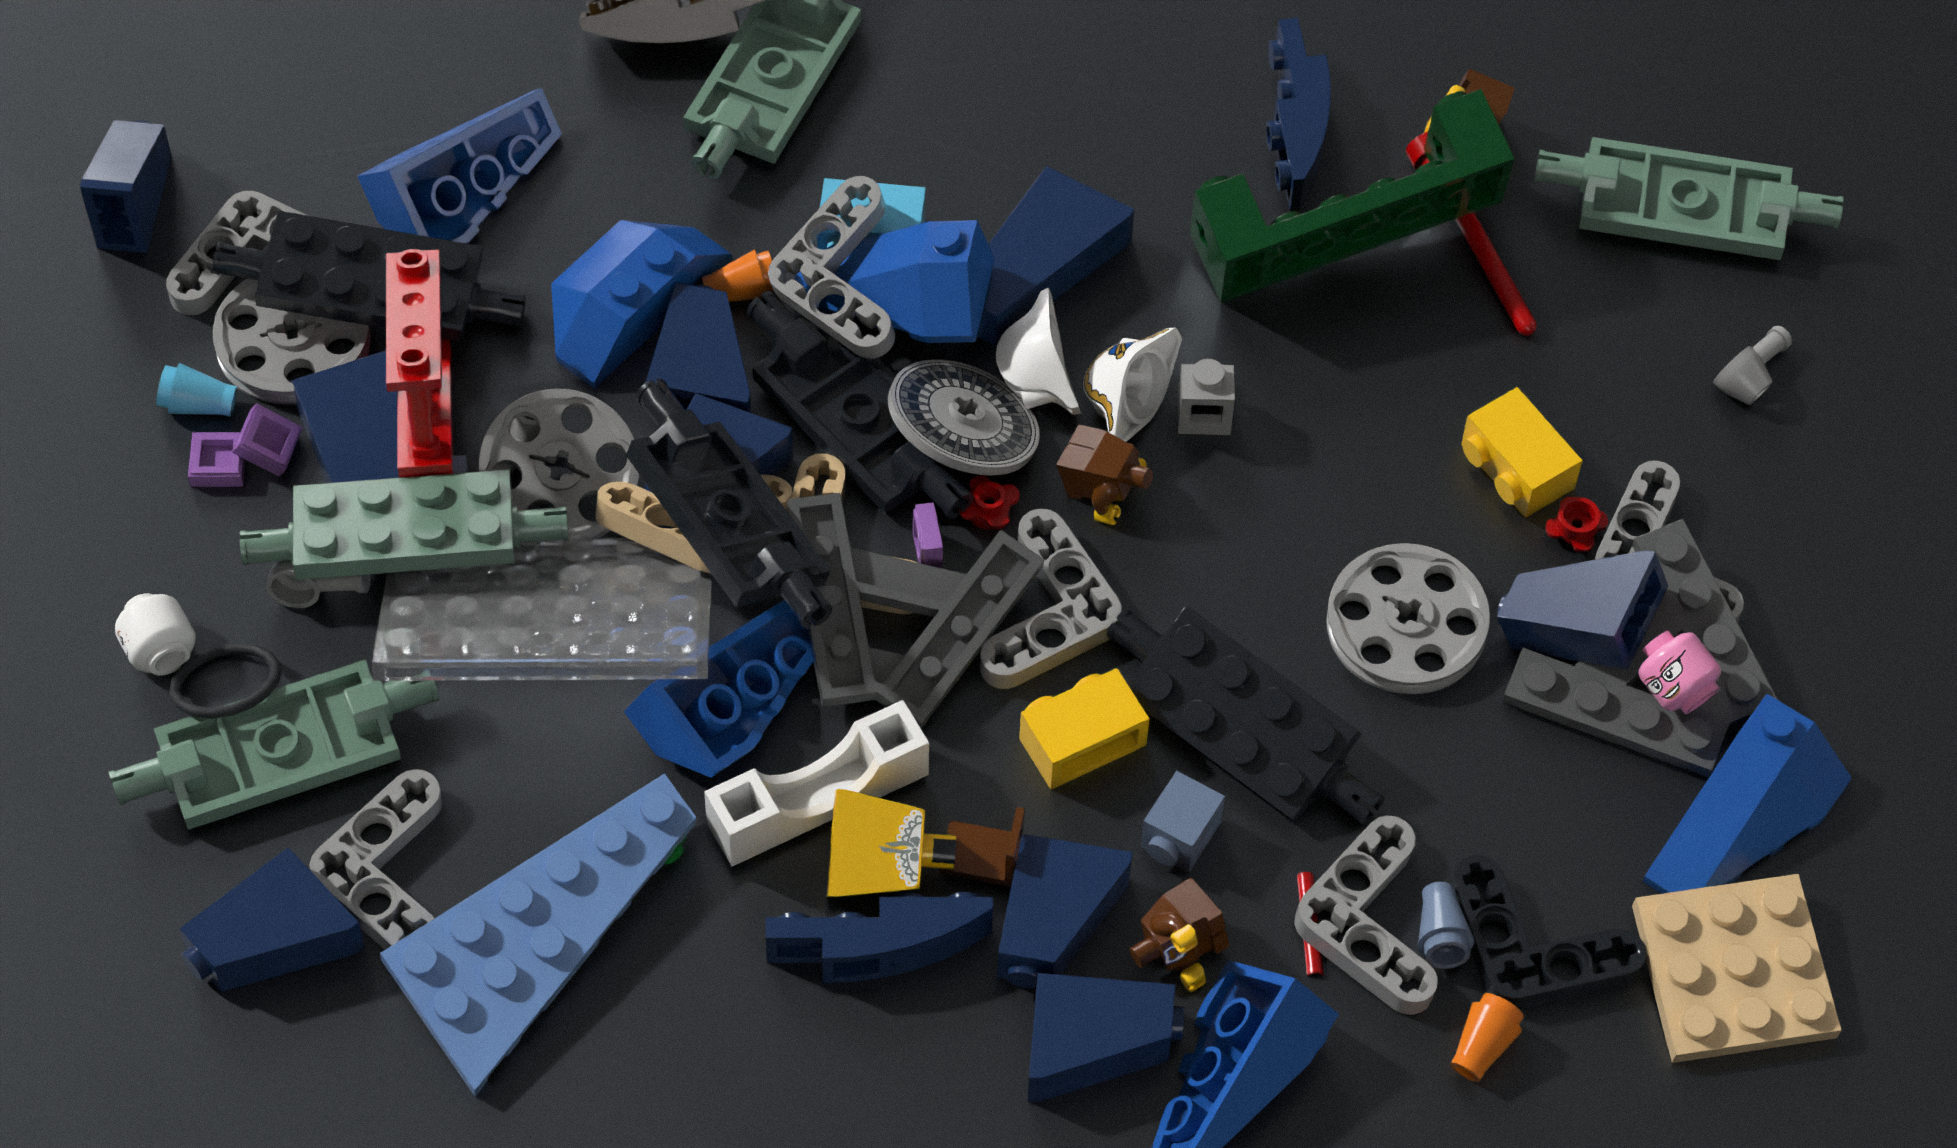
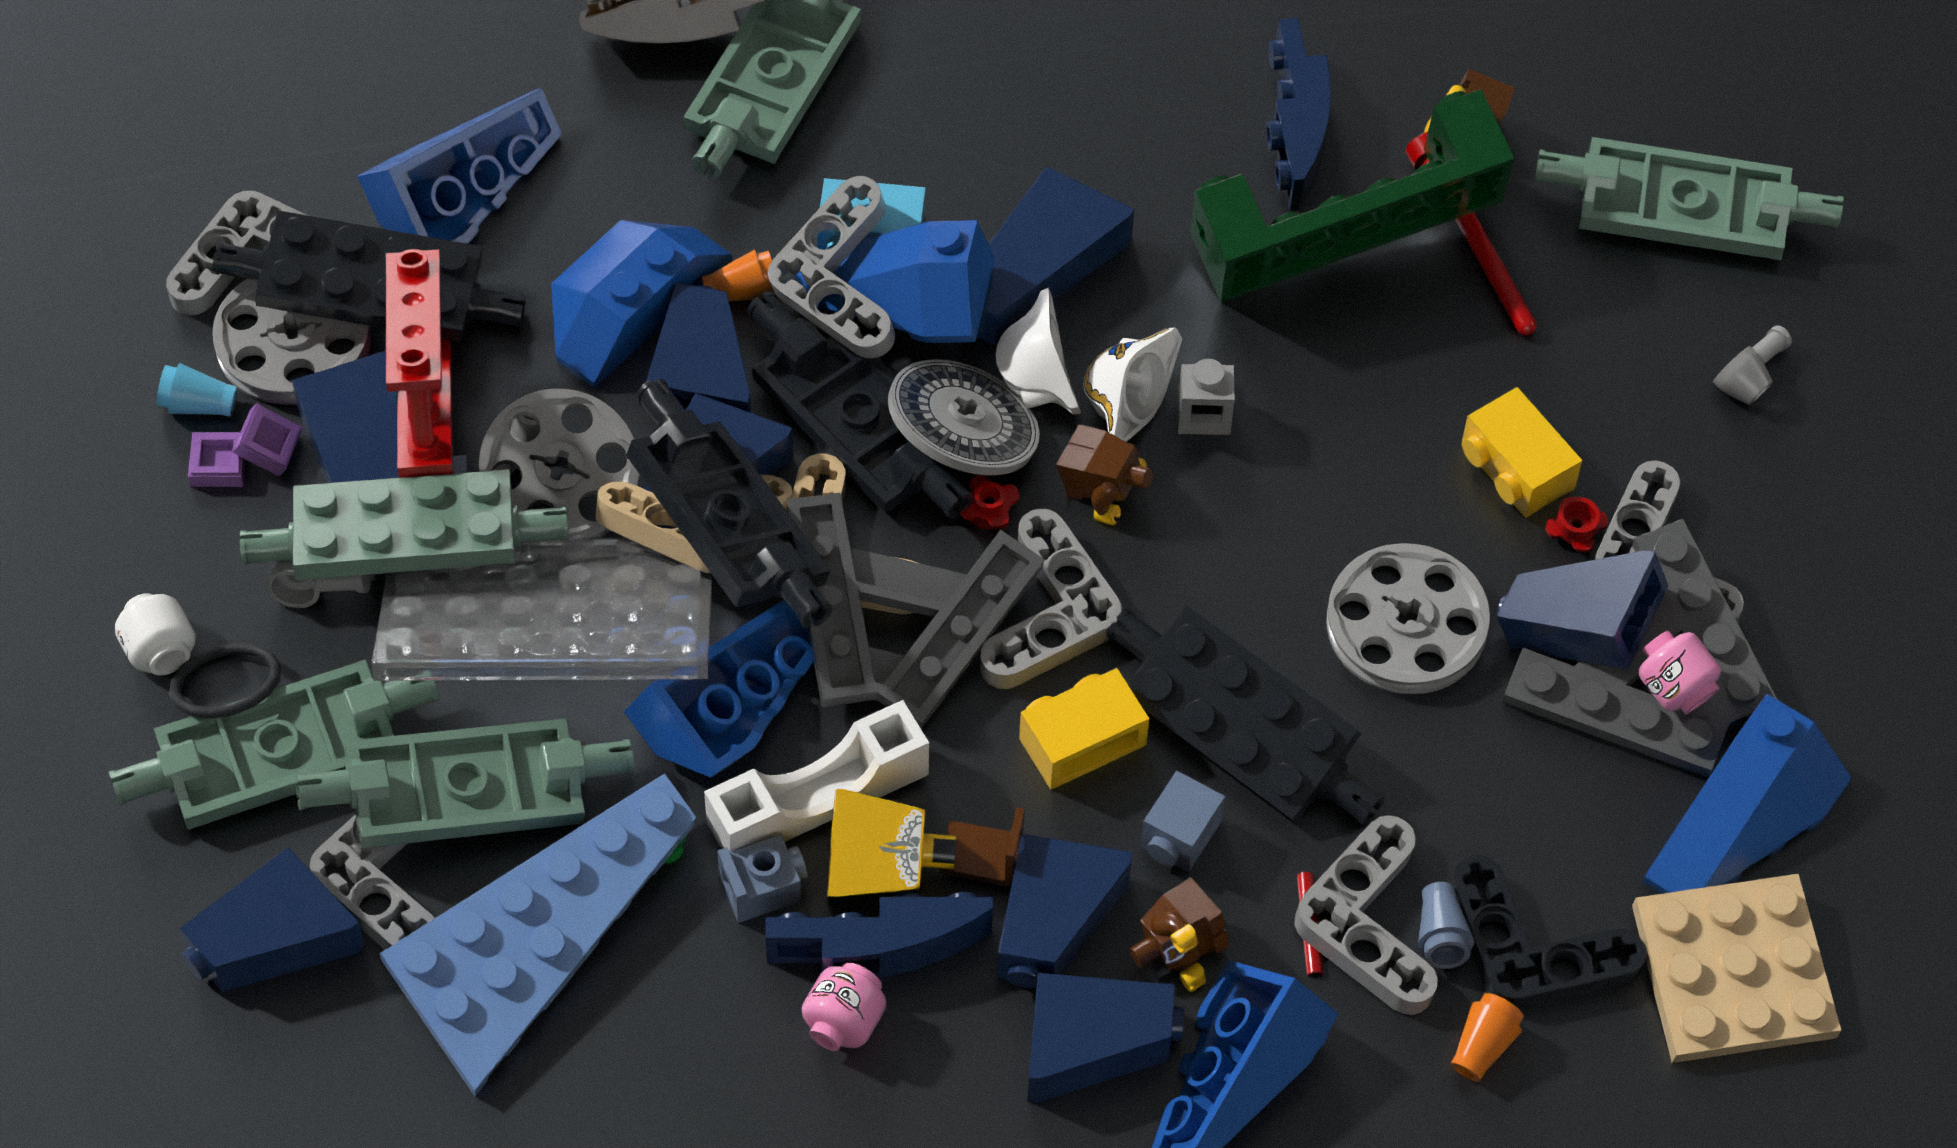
dark blue slope [80,120,172,253] -> none
medium lavender tile [913,502,943,568] -> none
none -> sand green plate [295,718,634,848]
none -> sand blue brick [717,835,808,923]
none -> bright pink head [802,963,886,1051]

